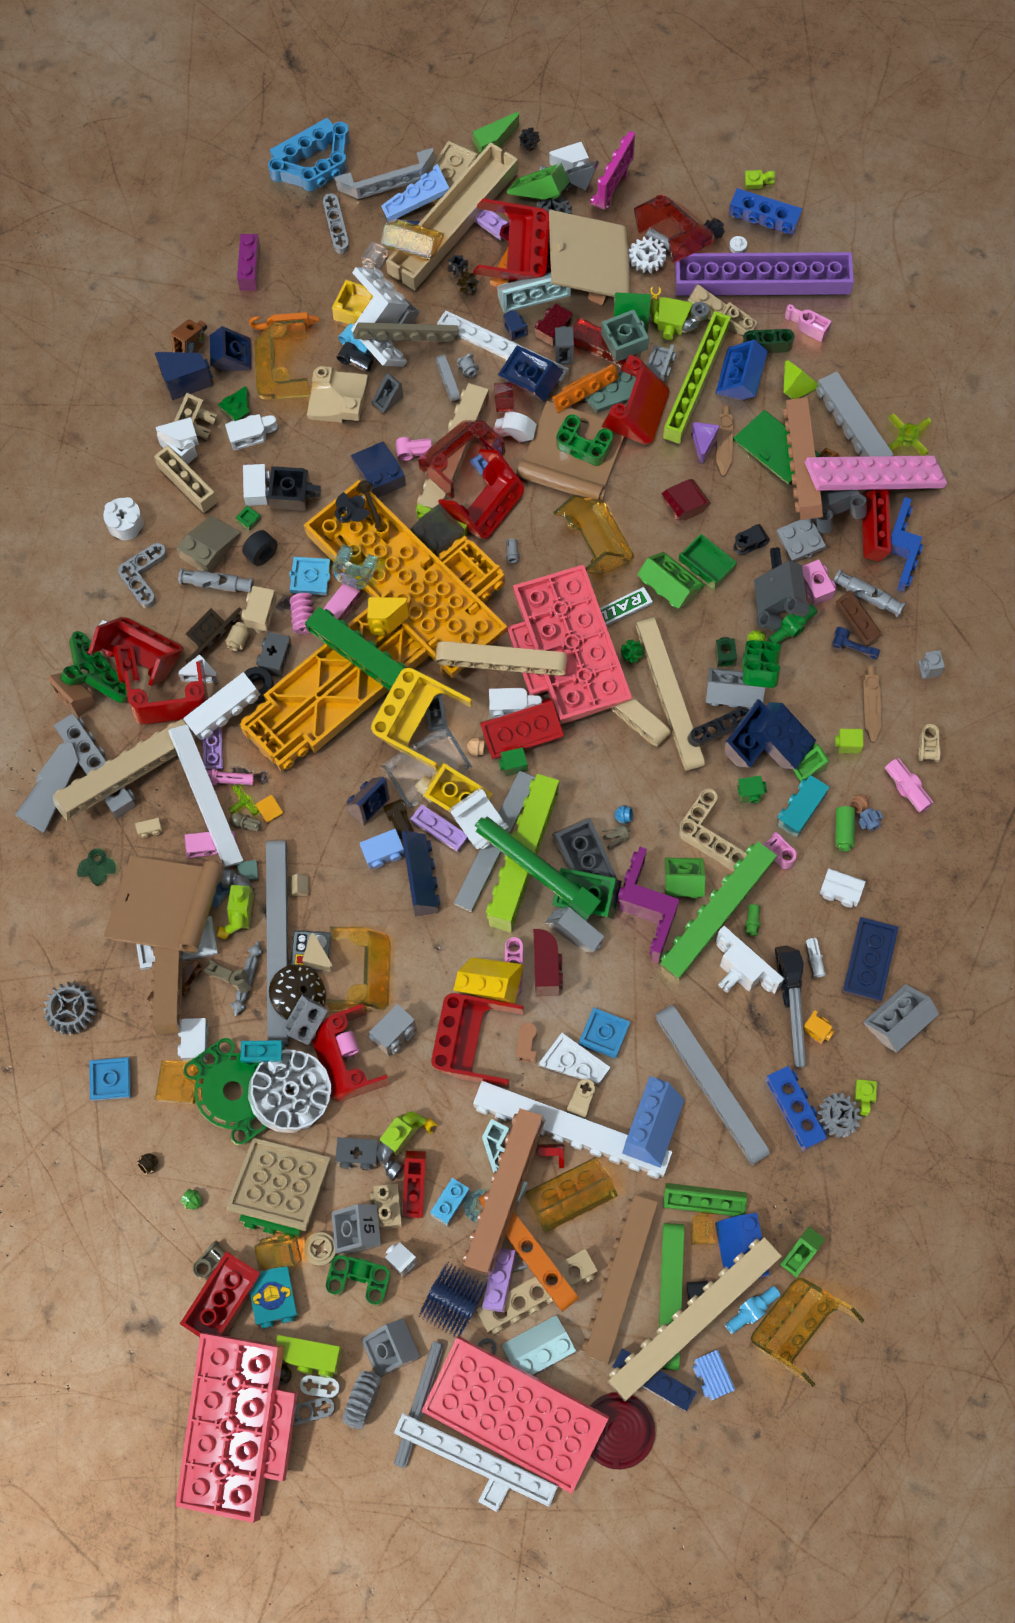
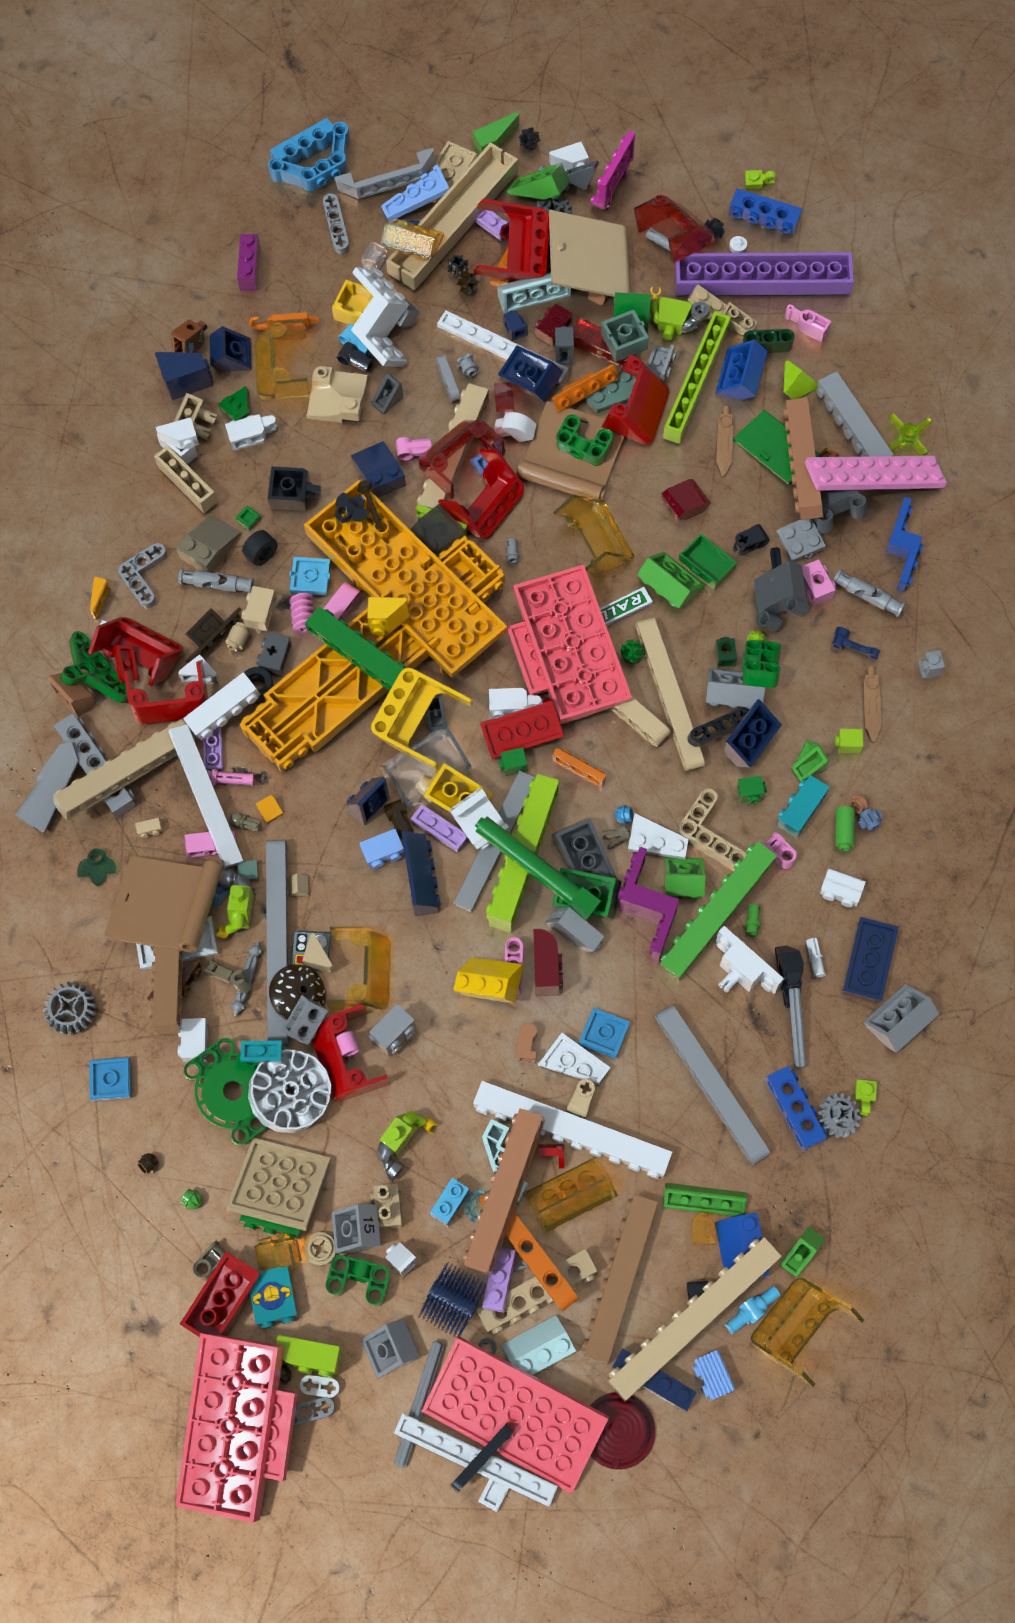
white brick [103,497,144,540] -> none
clear yellow plate [155,1060,198,1104] -> none
clear neon green piece [228,784,259,815] -> none
white brick [243,464,270,506] -> none
clear light blue piece [332,545,378,589] -> none
dark grey brick [335,1137,379,1170] -> none
light grey gear [343,1370,381,1430] -> none
dark tan plate [353,322,459,342] -> none
red slope [402,1150,426,1218] -> none
red windscreen [431,993,524,1088] -> none
tan beam [435,642,567,676] -> none
light nougat plate [467,737,485,757] -> none
medium blue slope [622,1076,684,1168] -> none
white gear [629,237,666,273] -> none
bright green beam [659,1223,684,1370] -> none
medium lavender slope [692,422,720,463] -> none
dark blue brick [748,702,816,770] -> none
green pin [768,604,818,644] -> none
light orange brick [803,1010,835,1044] -> none
reddish brown plate [835,590,883,646] -> none
red brick [861,489,891,562] -> none
bright pink piece [885,758,934,813] -> none
tan piece [918,724,940,762] -> none
none -> light orange slope [90,576,111,619]
none -> black beam [450,1422,515,1493]
none -> orange plate [553,748,606,788]
none -> white wing [628,813,689,860]

